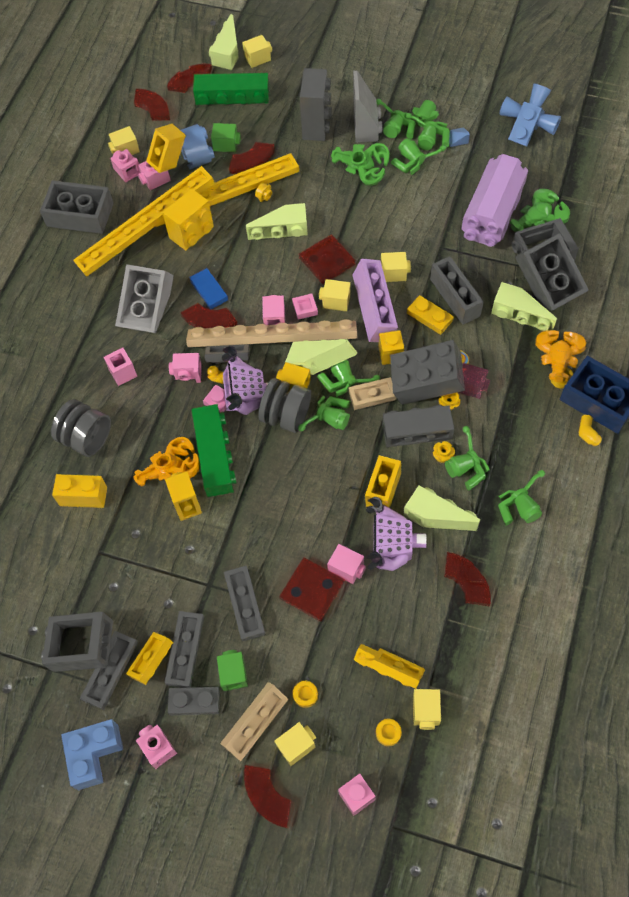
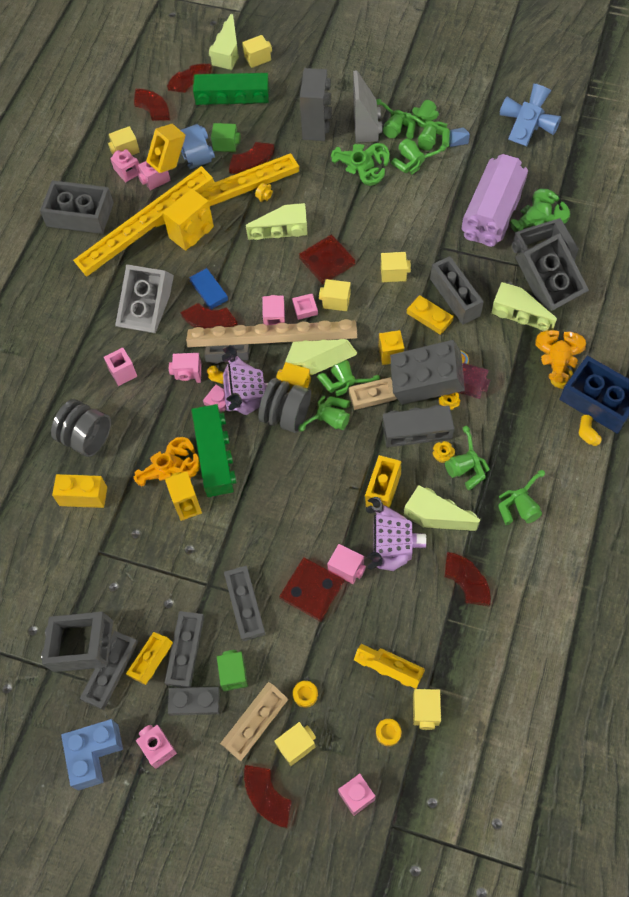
lavender brick [353,259,398,342] -> none

